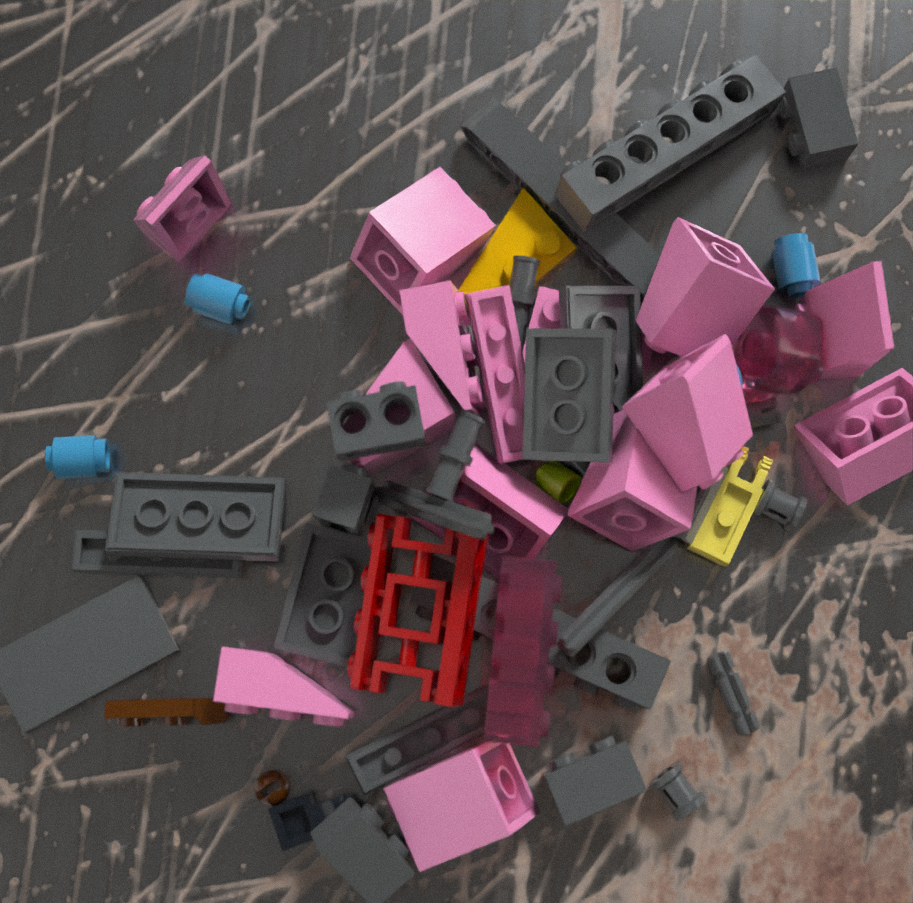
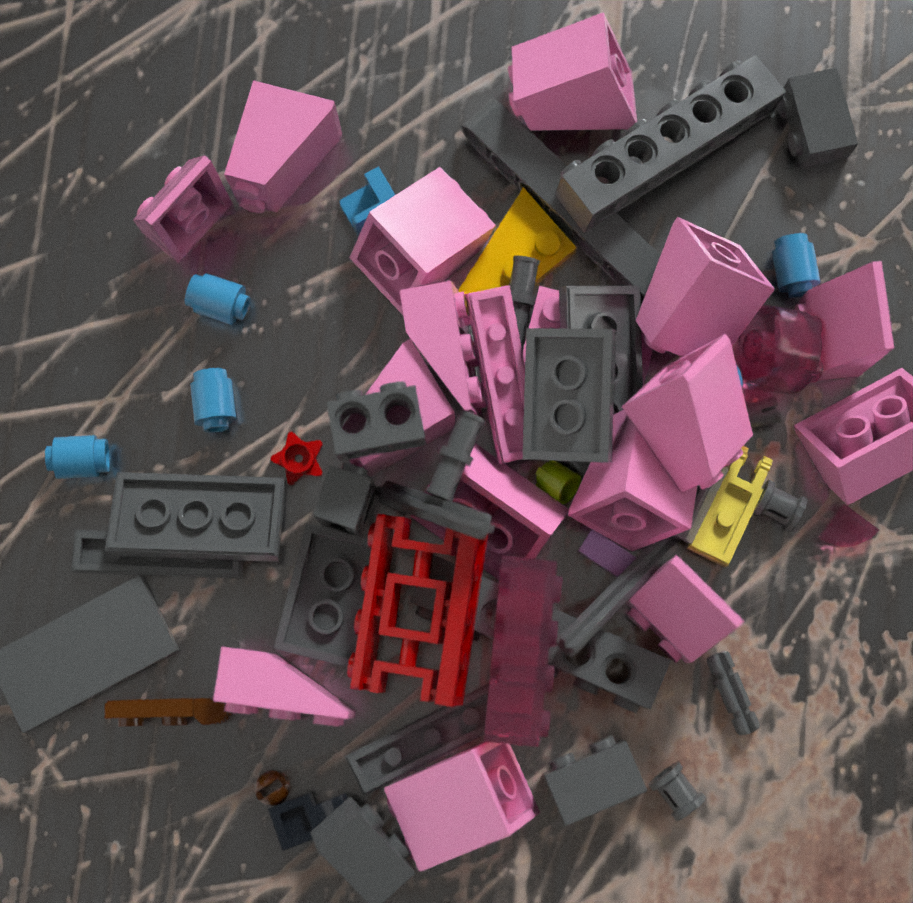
none -> dark azure brick [190,368,237,433]
none -> bright pink slope [224,80,342,213]
none -> red plate [270,432,323,485]
none -> dark azure panel [340,166,395,237]
none -> bright pink slope [508,12,637,130]
none -> lavender piece [577,529,636,577]
none -> bright pink slope [625,556,744,663]
none -> clear pink tile [817,504,879,548]

